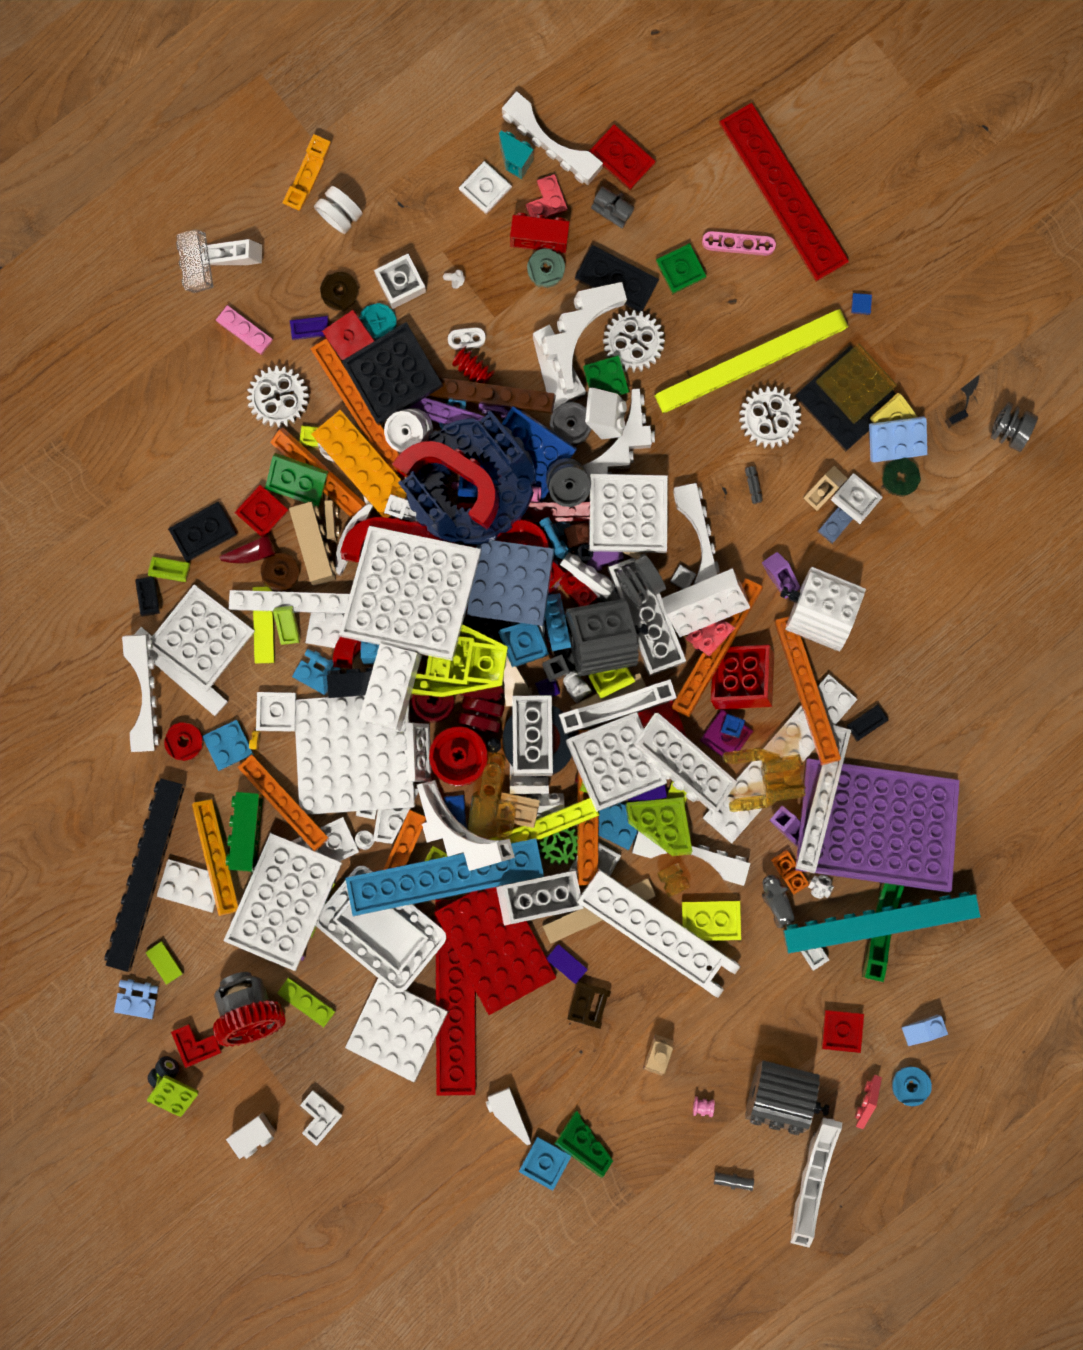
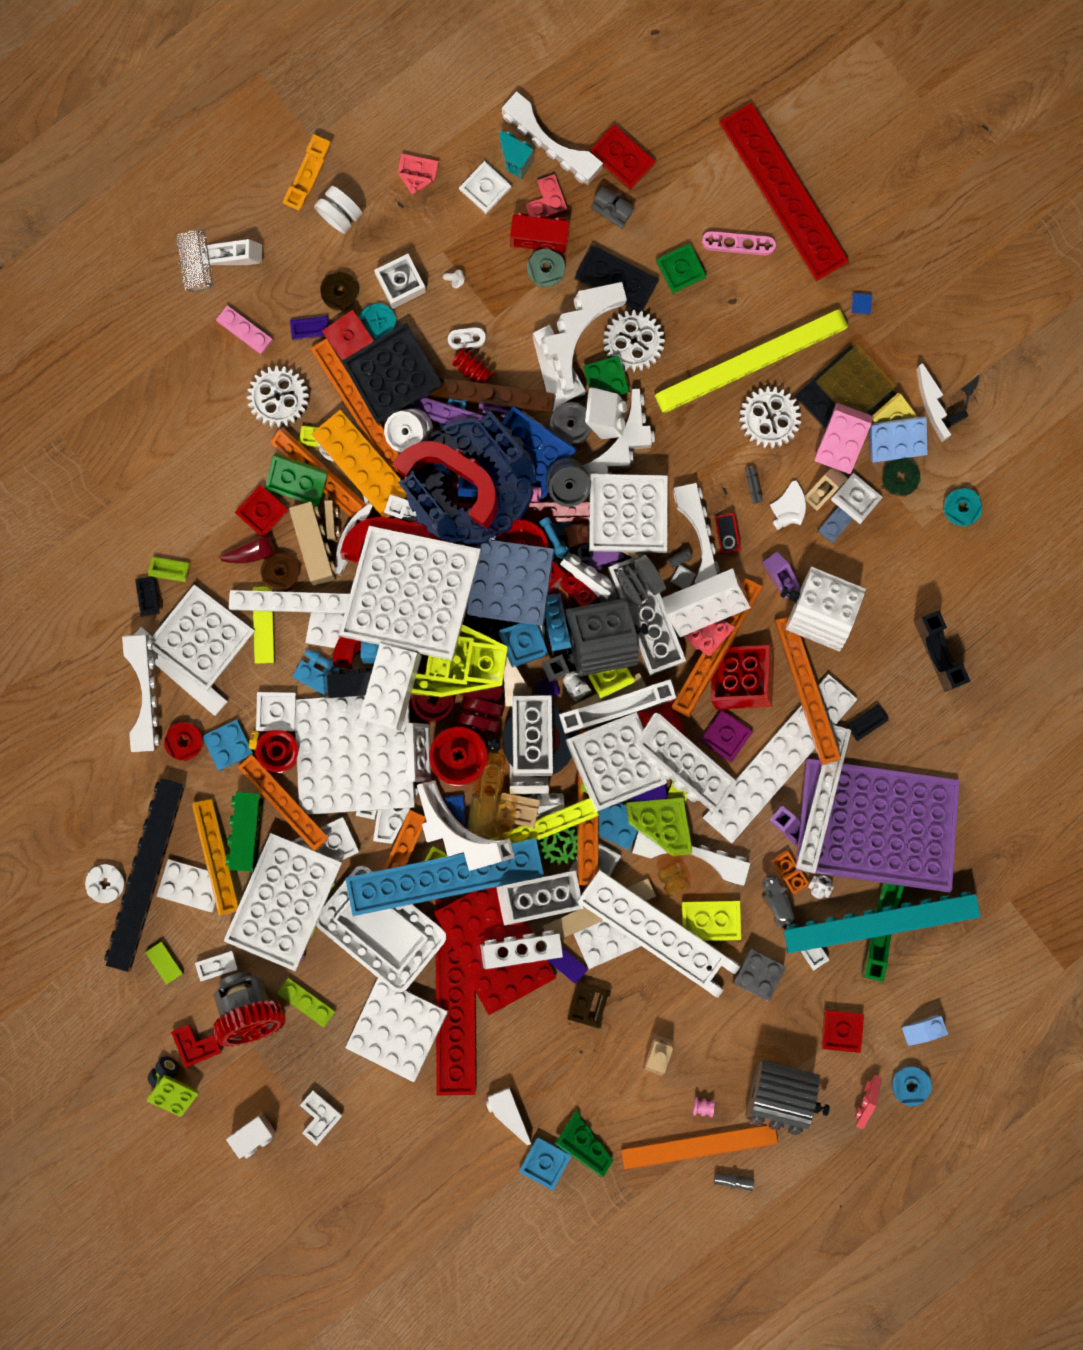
light blue plate [114,979,159,1019] -> none
black tile [168,502,237,562] -> none
lime tile [273,606,301,645] -> none
white plate [355,830,374,850] -> none
blue tile [721,714,745,739] -> none
clear yellow piece [722,748,806,812] -> none
white arch [790,1118,842,1247] -> none
dark grey wheel [990,402,1038,452] -> none
none -> white plate [85,864,125,903]
none -> white plate [195,951,238,982]
none -> red wheel [256,730,298,773]
none -> coral slope [398,154,439,195]
none -> white brick [480,930,563,969]
none -> white plate [574,920,641,969]
none -> orange tile [621,1125,778,1170]
none -> dark grey pin [667,548,692,569]
none -> slope [714,513,741,555]
none -> flat silver brick [732,948,786,1002]
none -> white arm [770,481,806,530]
none -> bright pink brick [815,403,873,474]
none -> black arch [914,610,971,692]
none -> white slope [916,363,951,442]
none -> teal plate [943,488,982,527]

